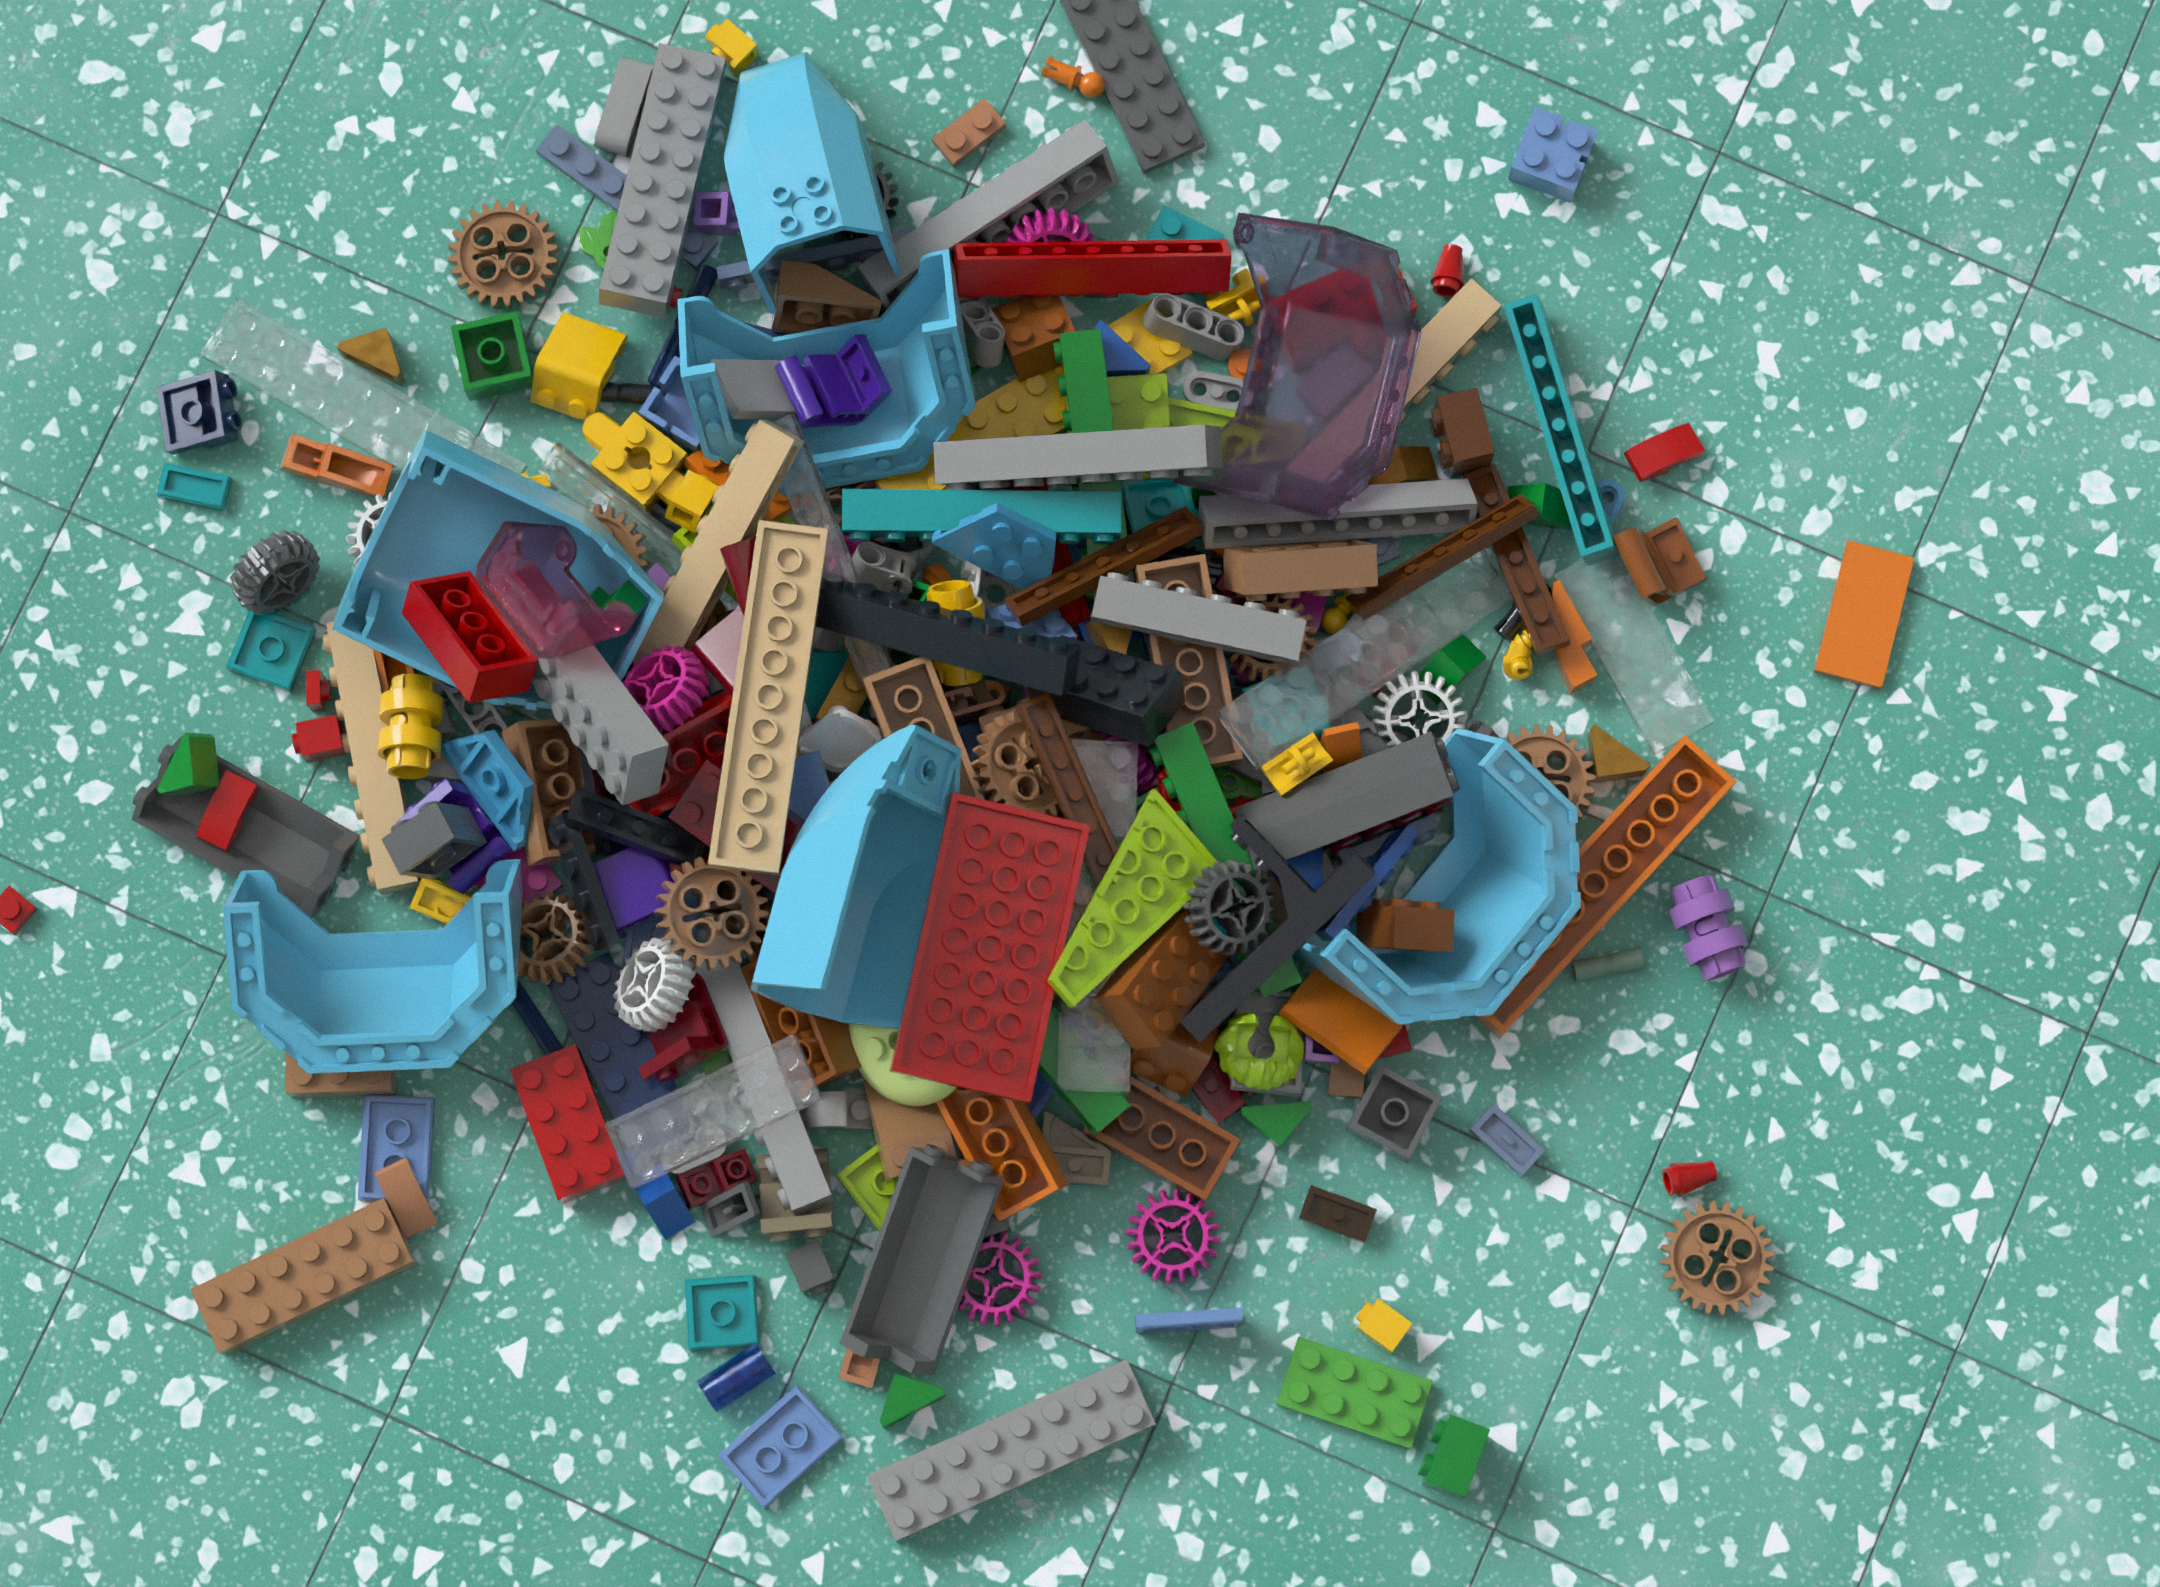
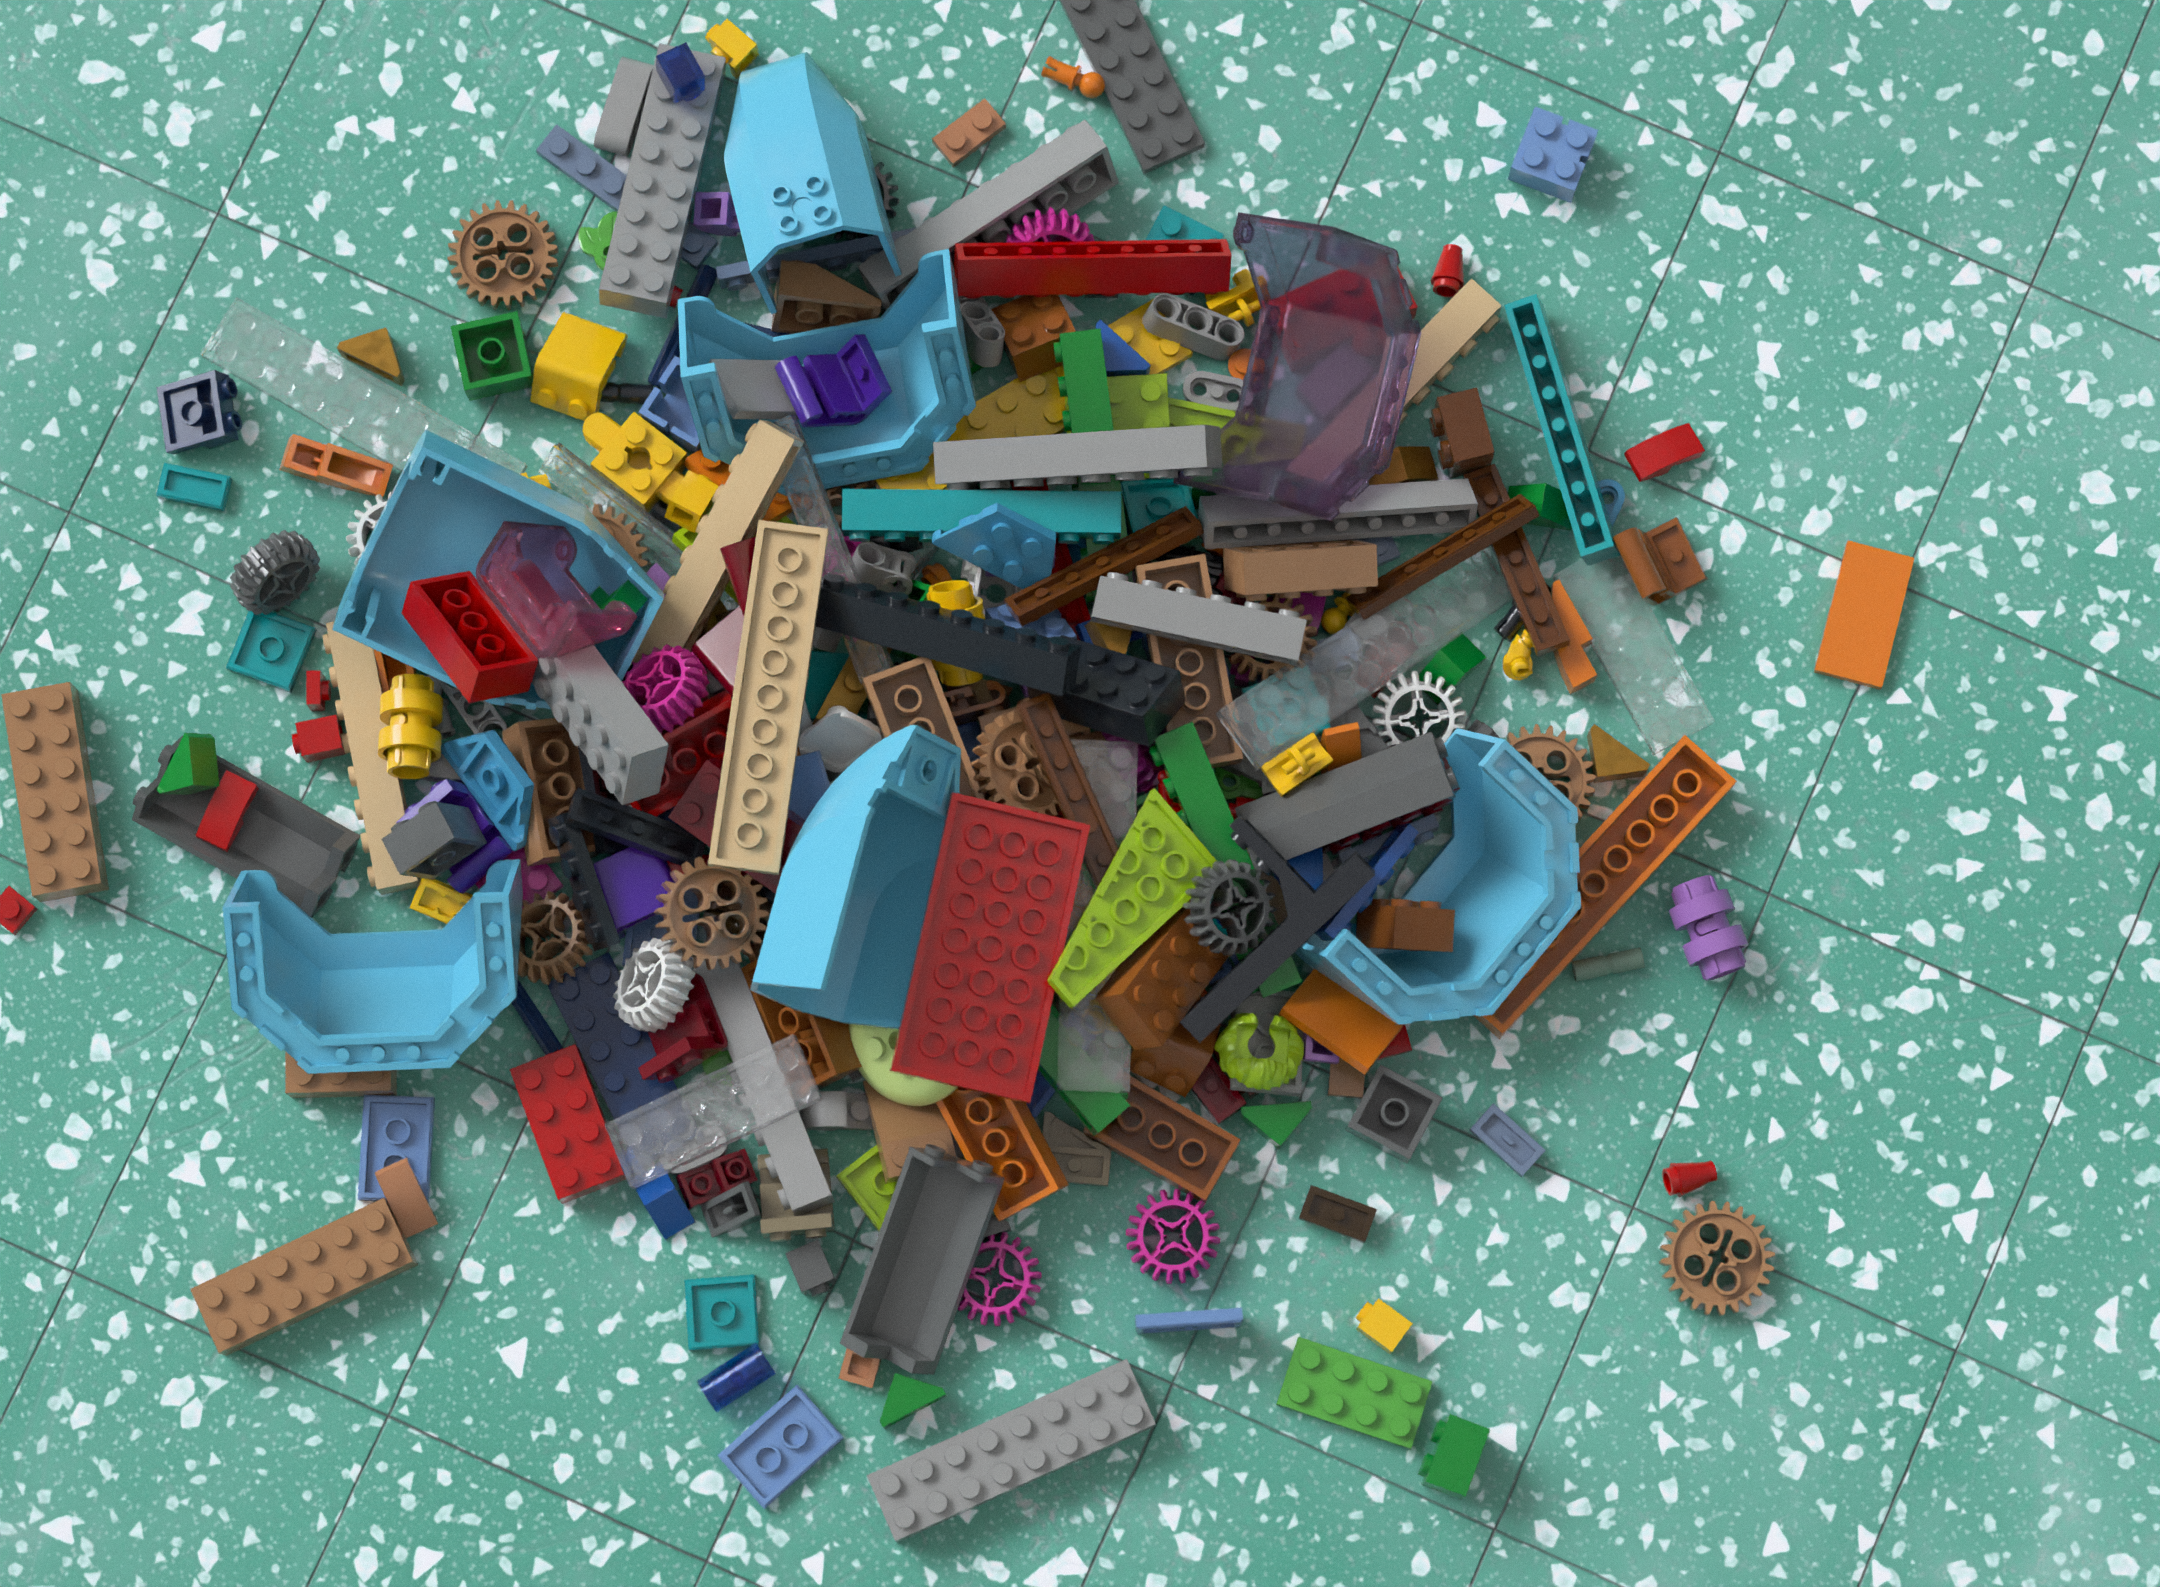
none -> medium nougat brick [1,682,109,902]
none -> clear blue brick [656,42,705,104]

